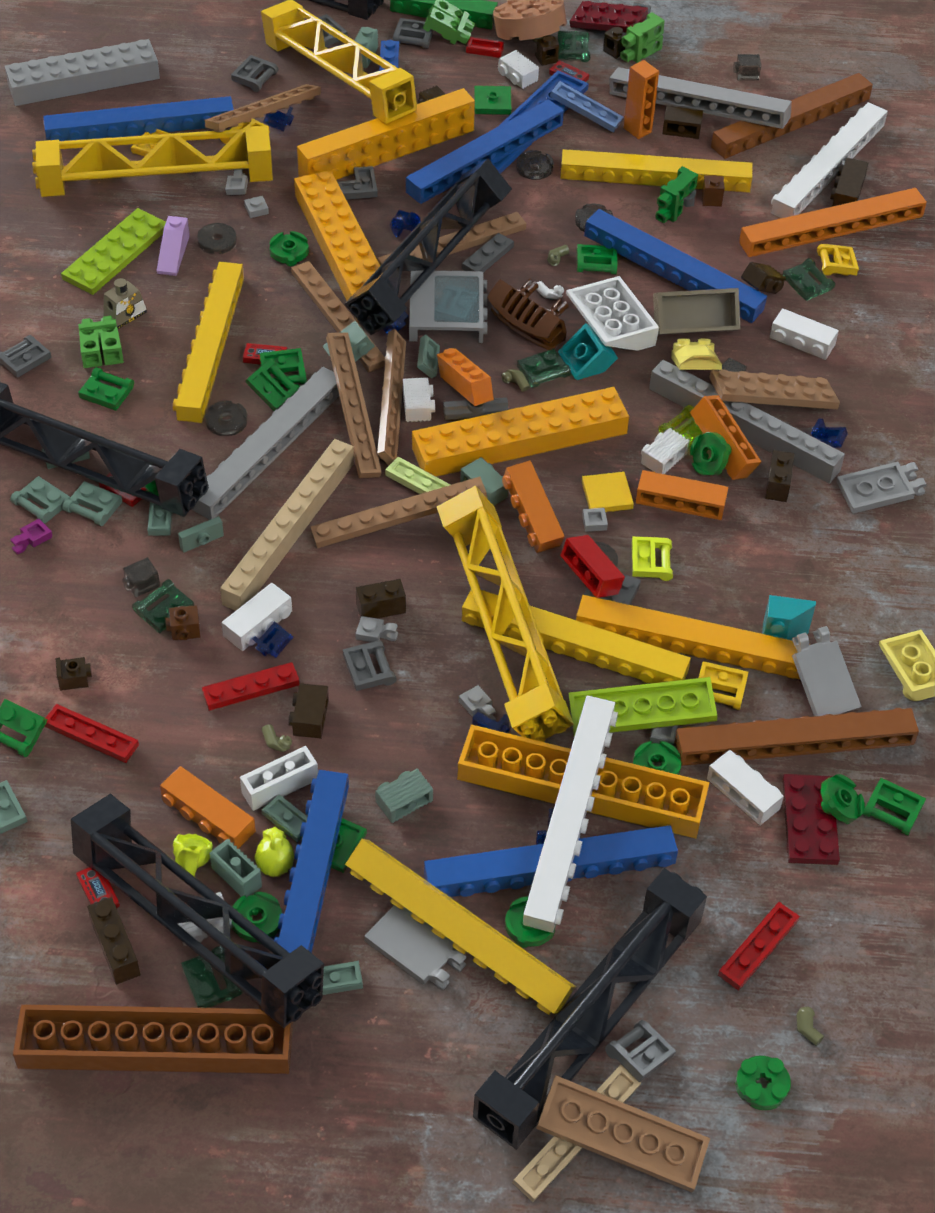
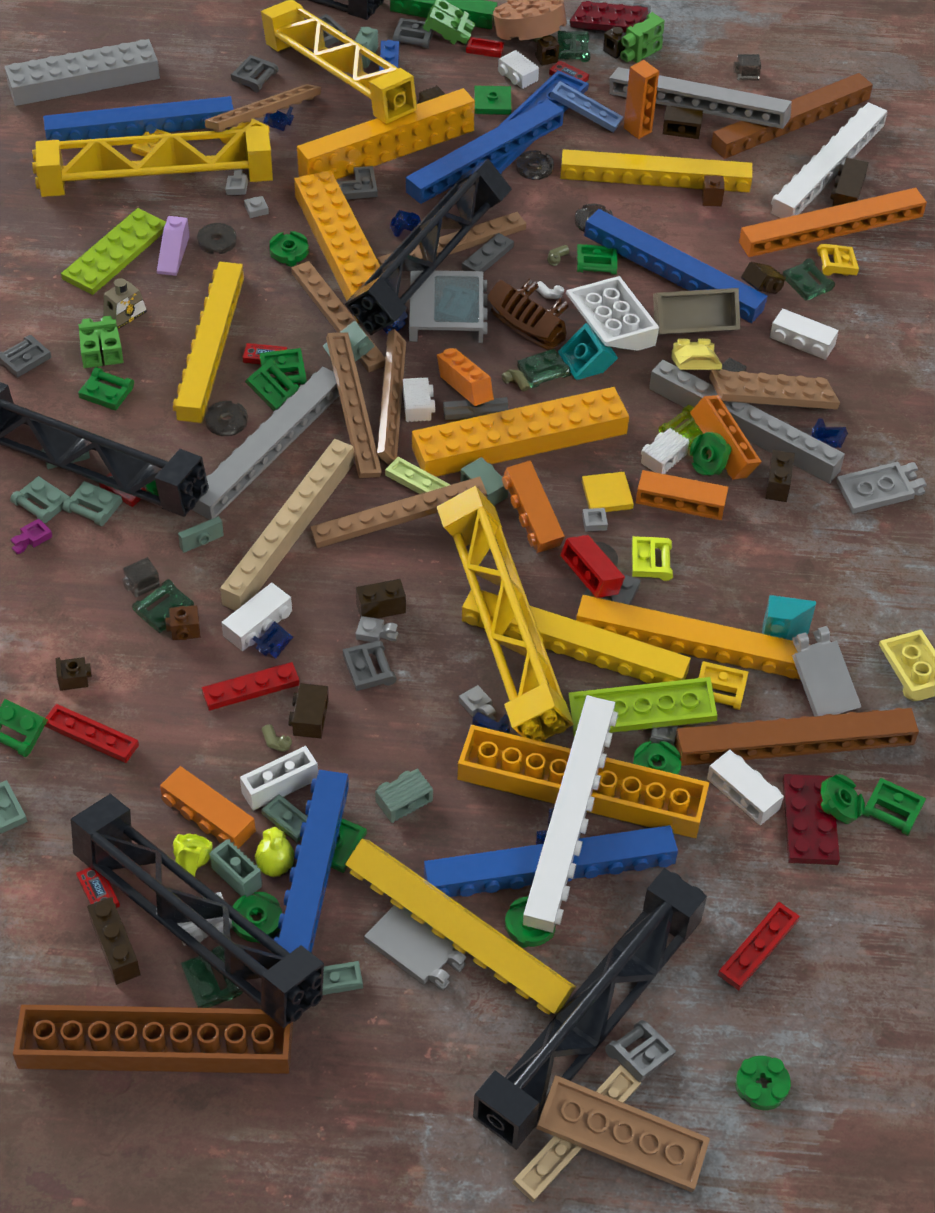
sand green plate [147,502,172,536] -> none
sand green plate [417,335,440,379] -> none
green hips [655,166,698,223] -> none
olive arm [796,1006,824,1046] -> none

